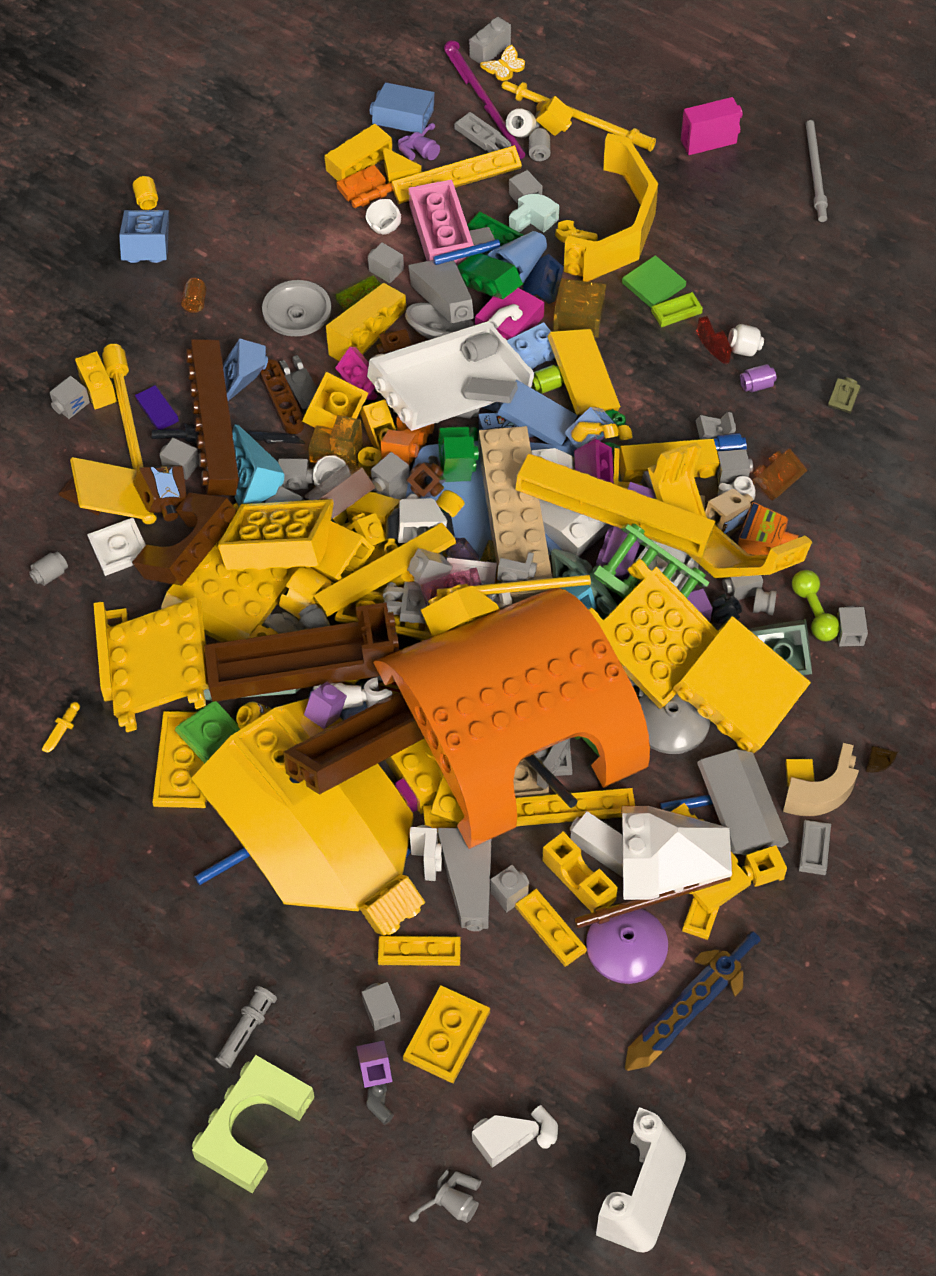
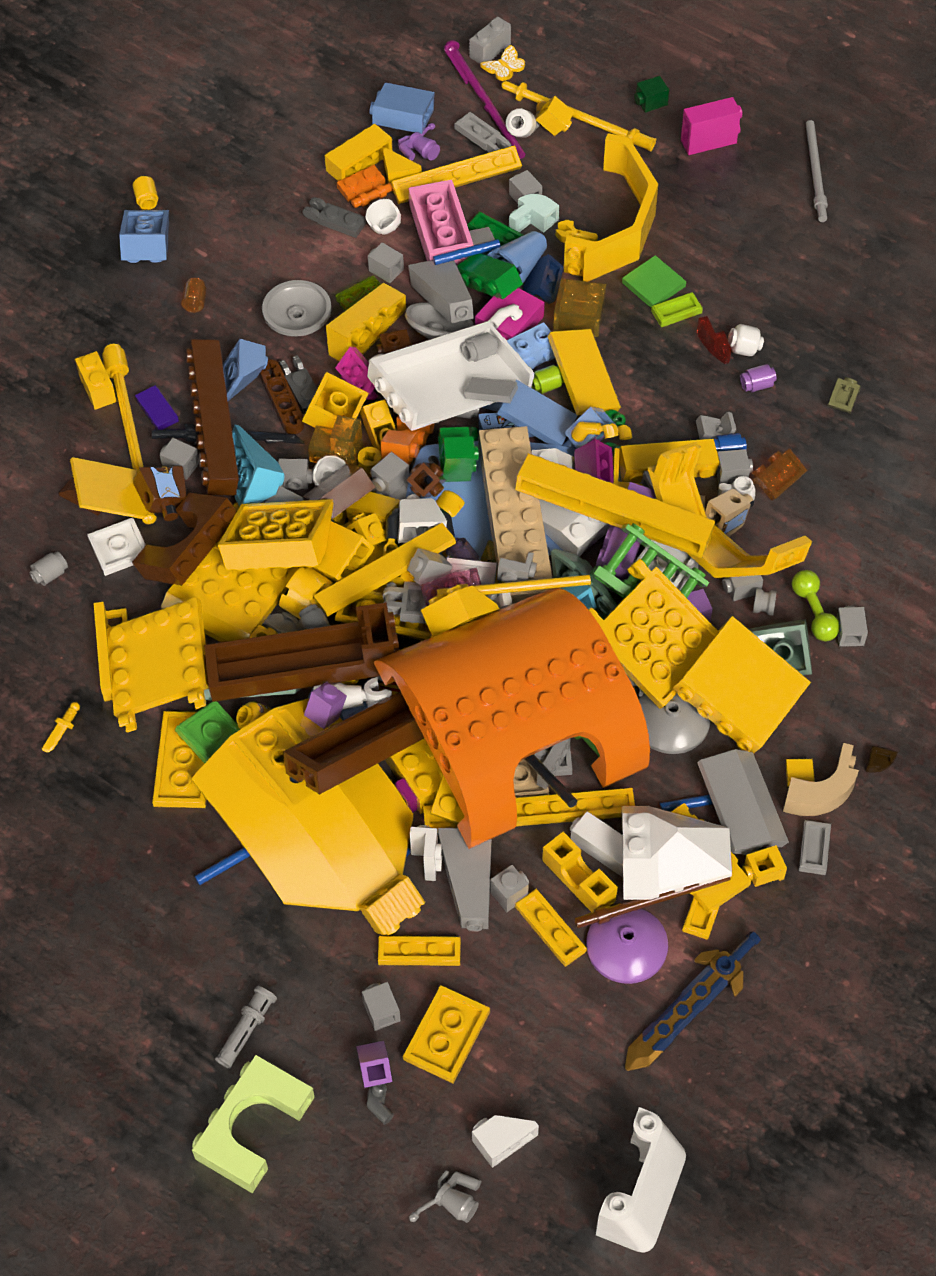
light grey brick [50,376,90,419] -> none
light grey brick [529,128,551,161] -> none
white arm [531,1105,558,1149] -> none
black gear [712,593,742,624] -> none
orange torso [738,502,799,555] -> none
none -> dark grey hinge [302,197,367,238]
none -> dark green brick [634,76,669,113]

